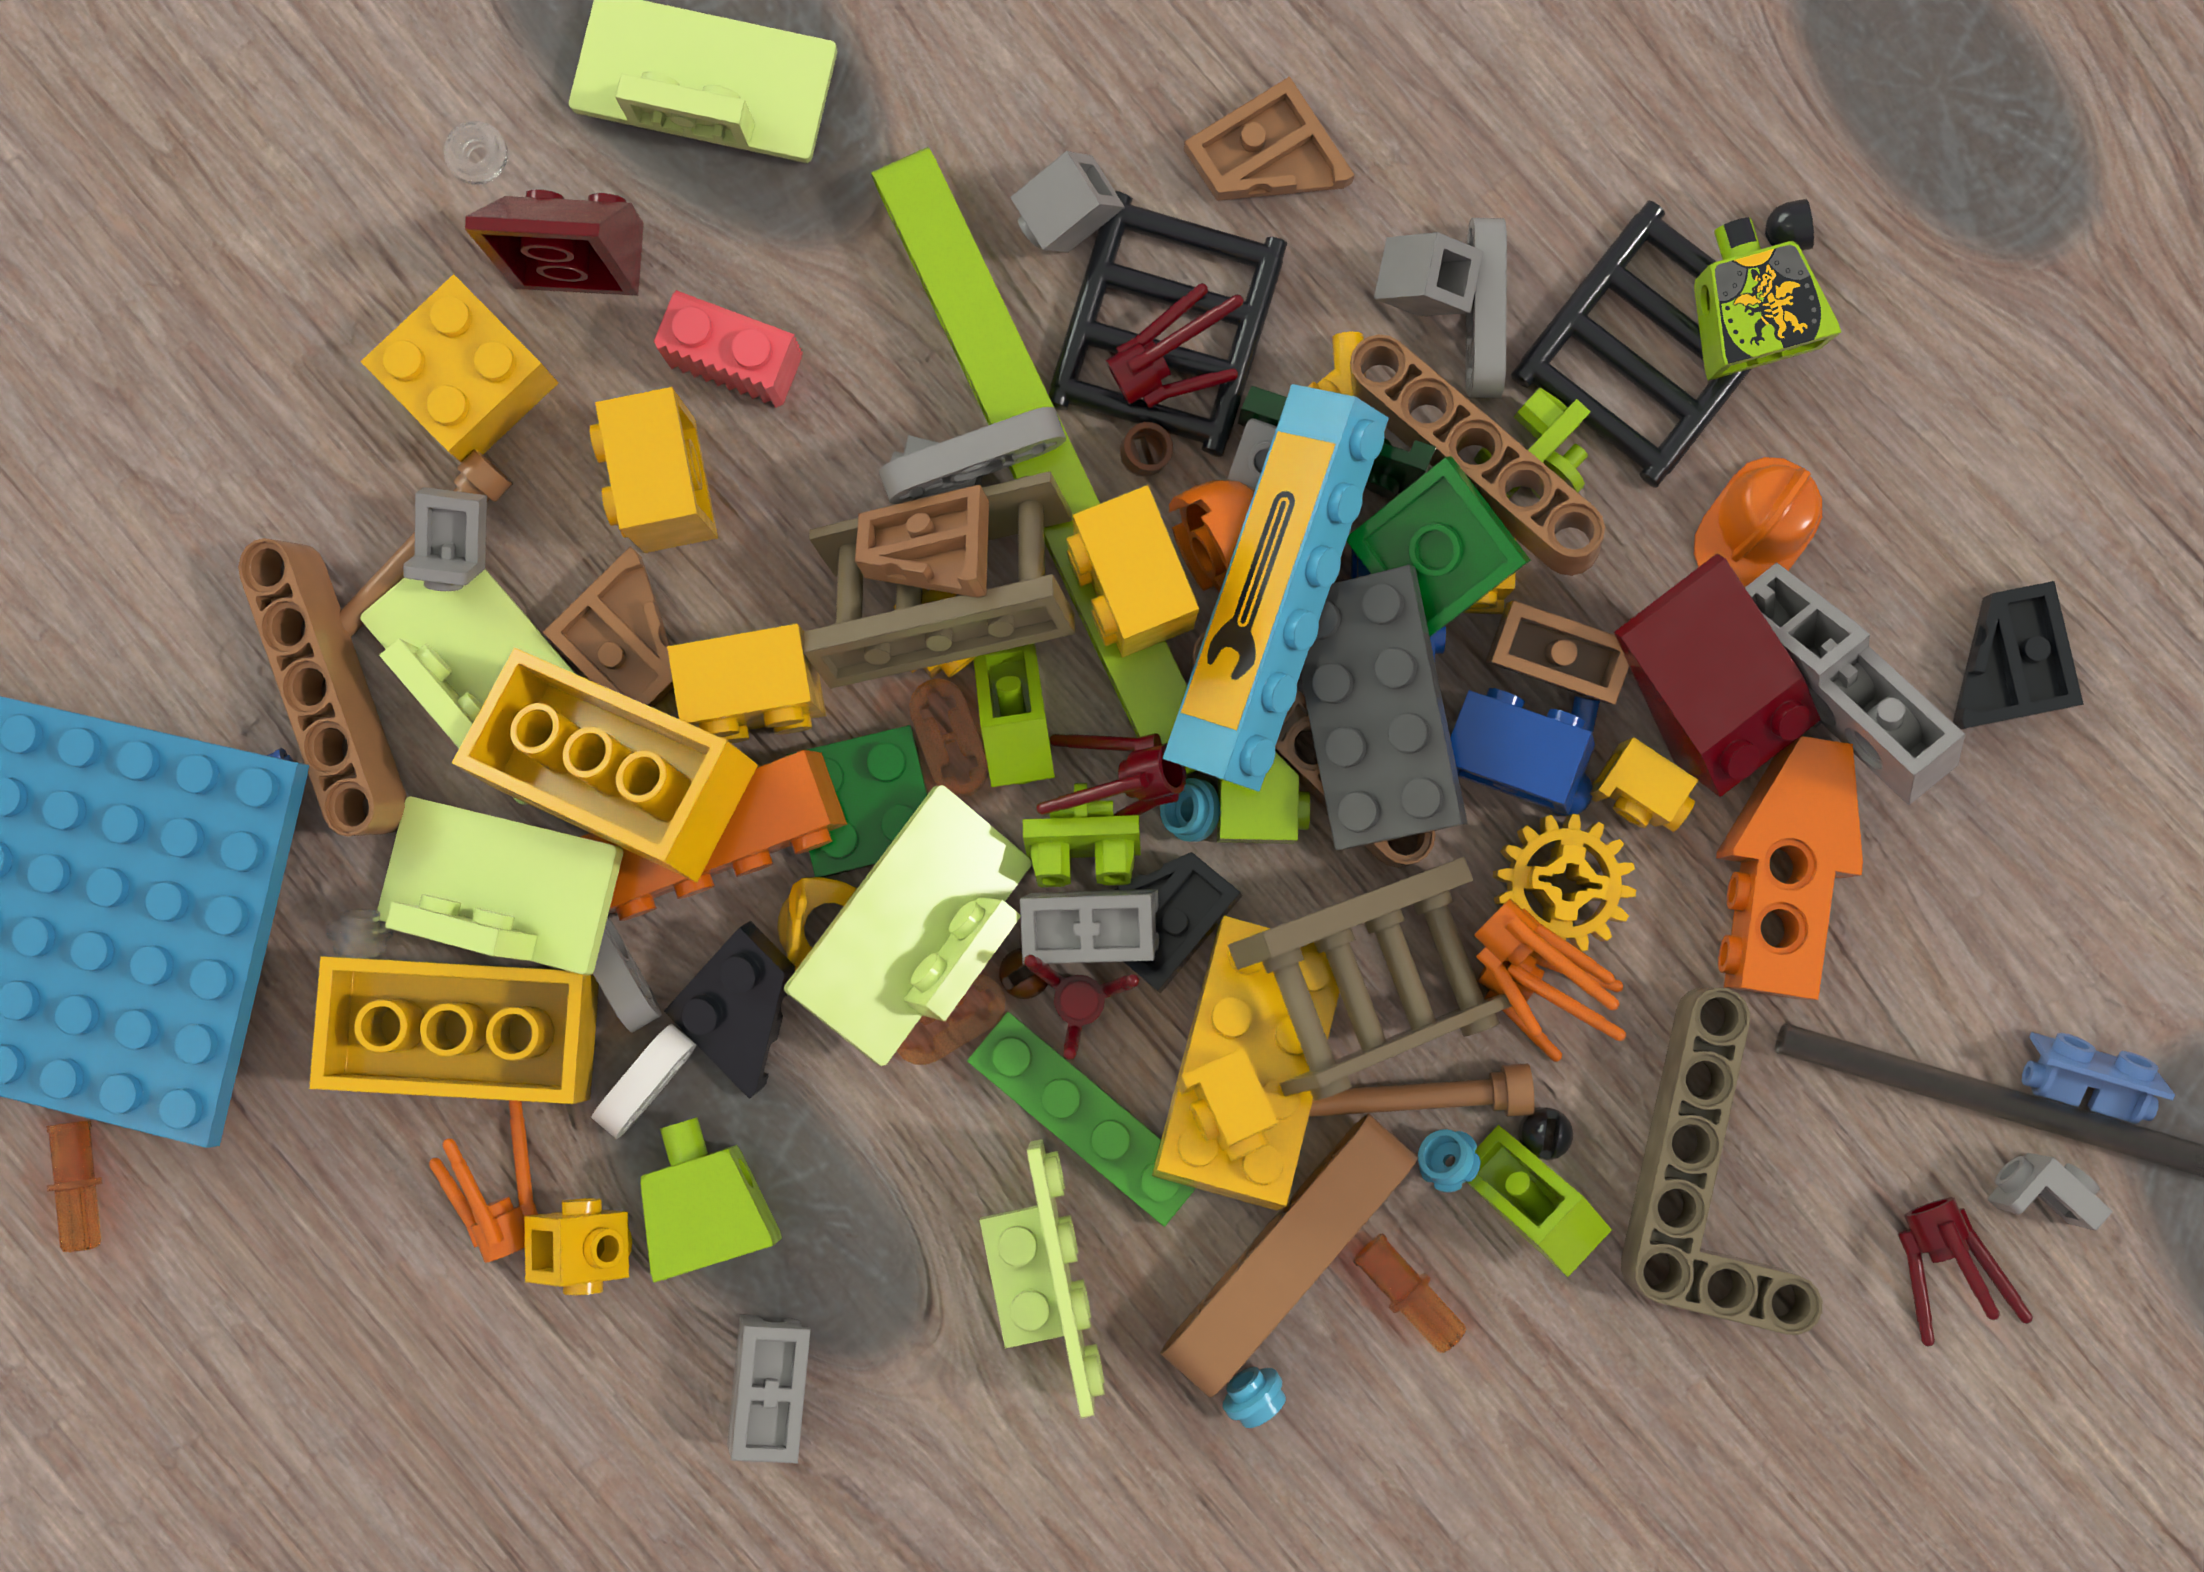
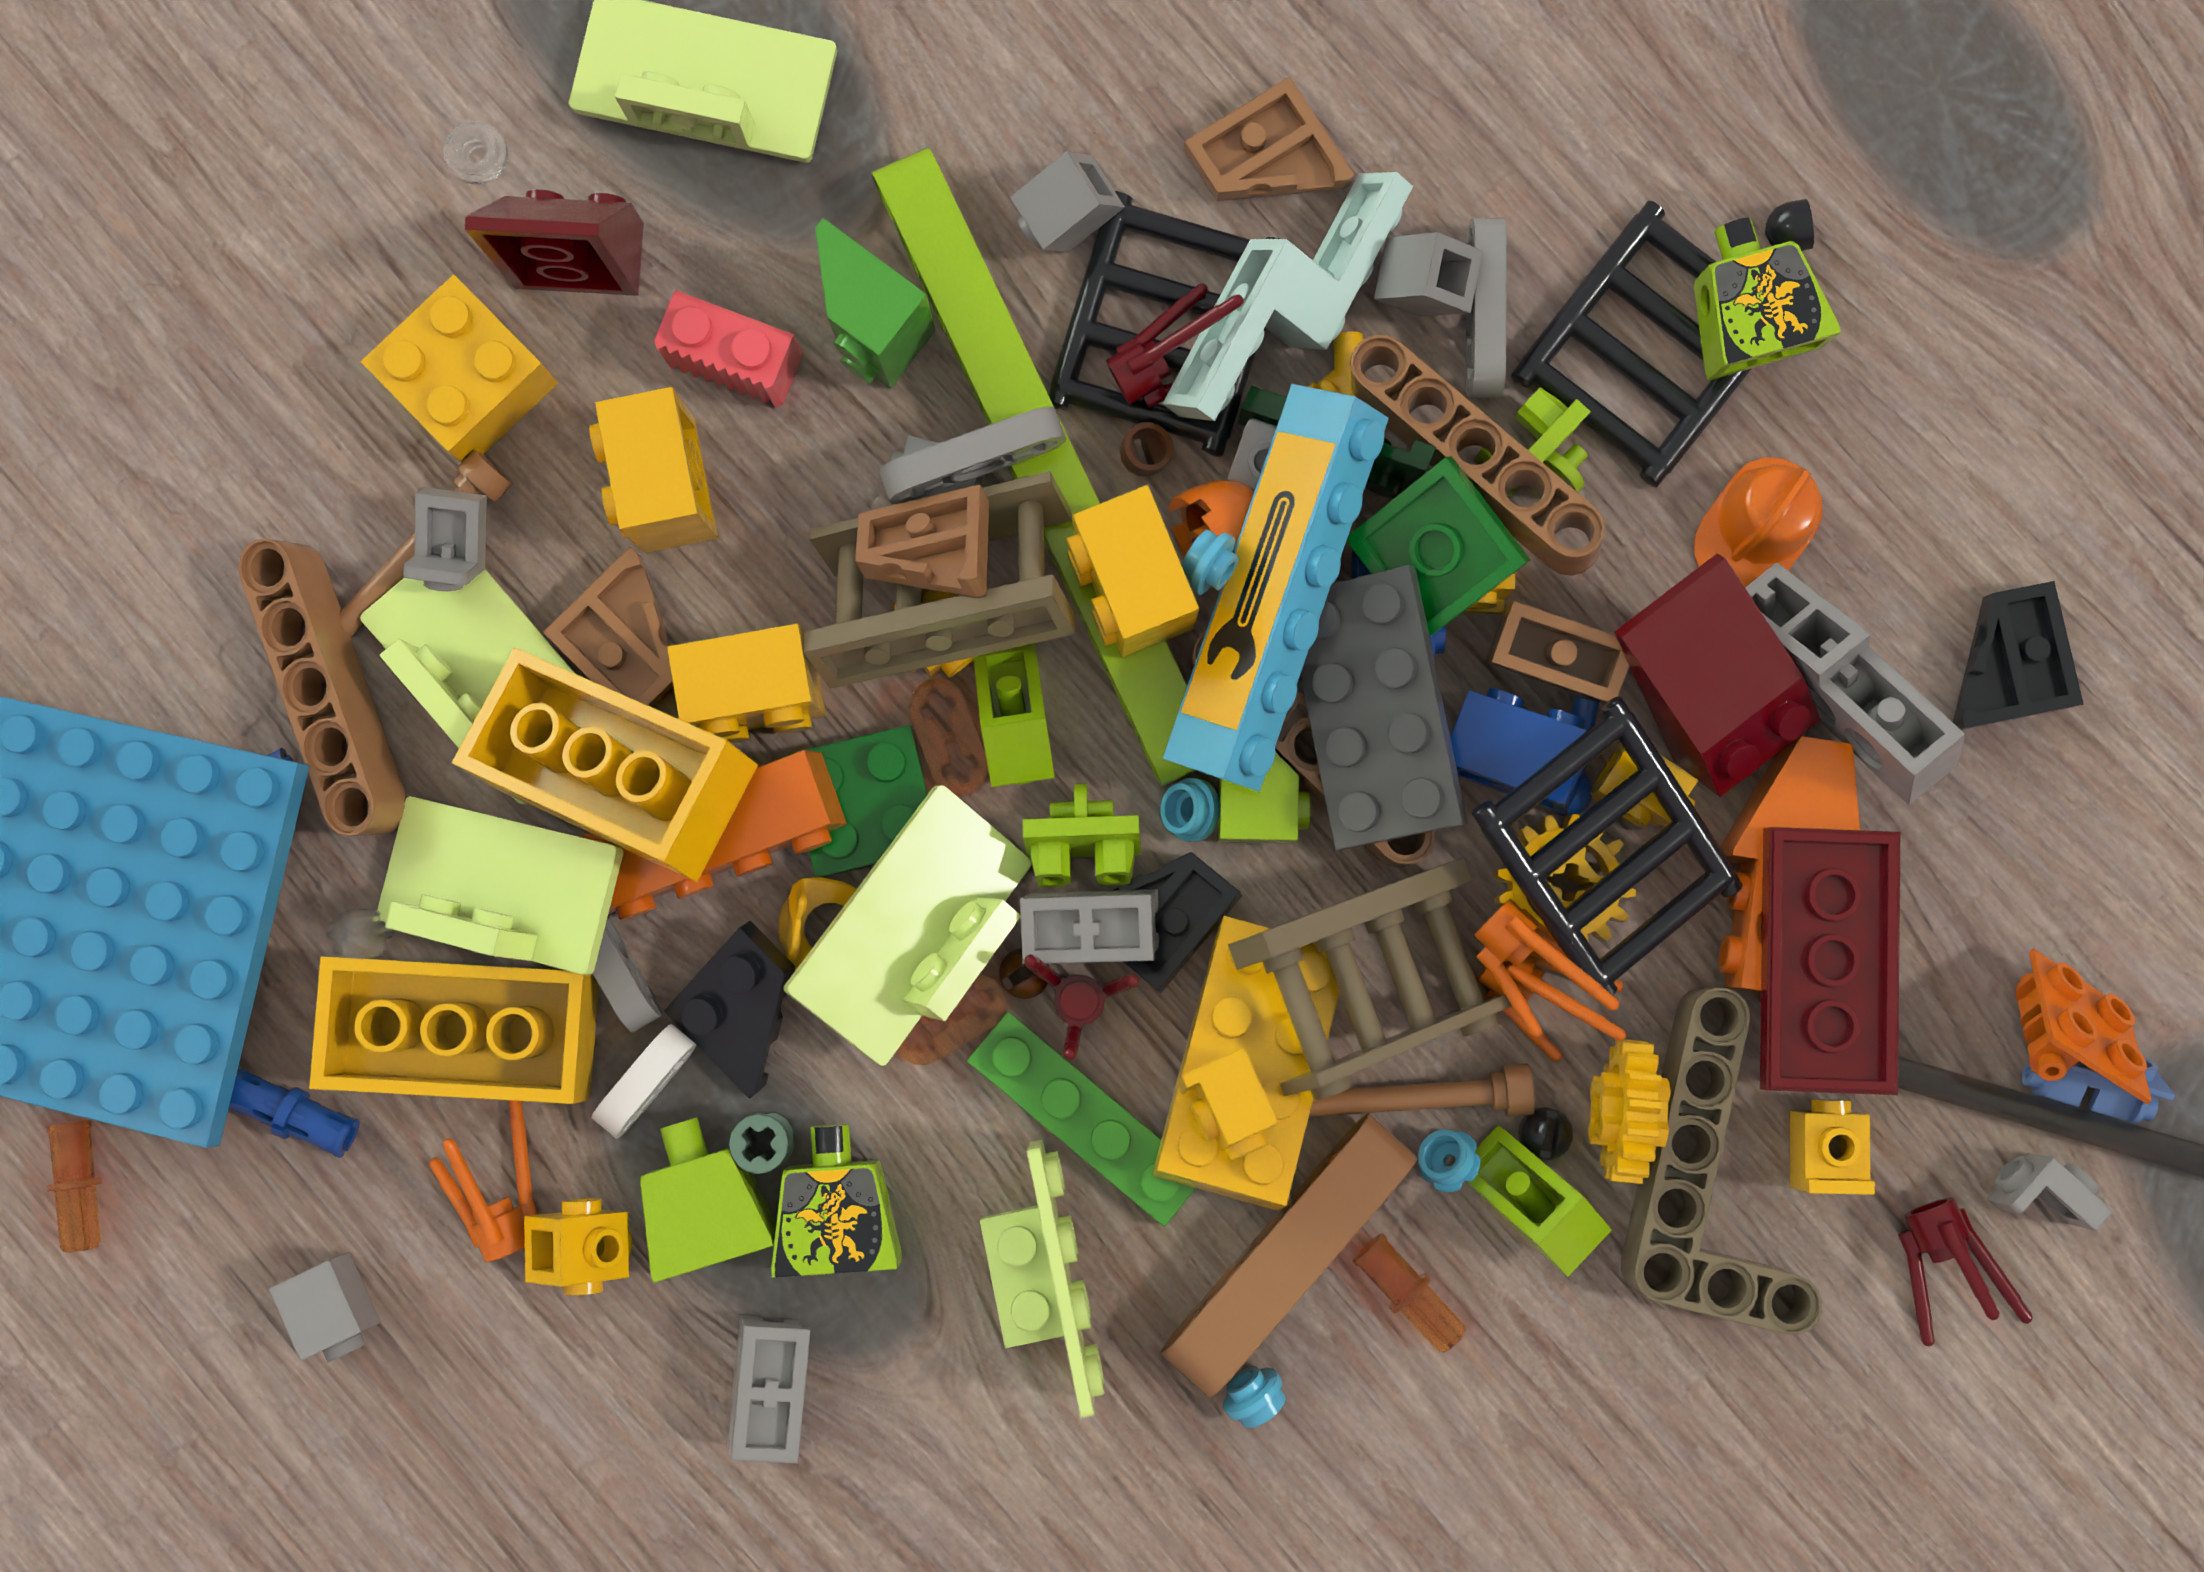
dark red plant [1036,733,1186,816] -> none
none -> blue pin [229,1068,360,1158]
none -> light grey brick [269,1252,381,1363]
none -> sand green bush [729,1112,795,1174]
none -> torso [771,1124,902,1278]
none -> bright green slope [815,218,936,389]
none -> light aqua bracket [1162,172,1413,421]
none -> medium azure plate [1181,529,1239,595]
none -> black bar [1472,696,1743,995]
none -> yellow gear [1588,1040,1671,1184]
none -> dark red tile [1760,827,1901,1095]
none -> yellow brick [1789,1099,1875,1195]
none -> orange hinge [2015,948,2152,1104]

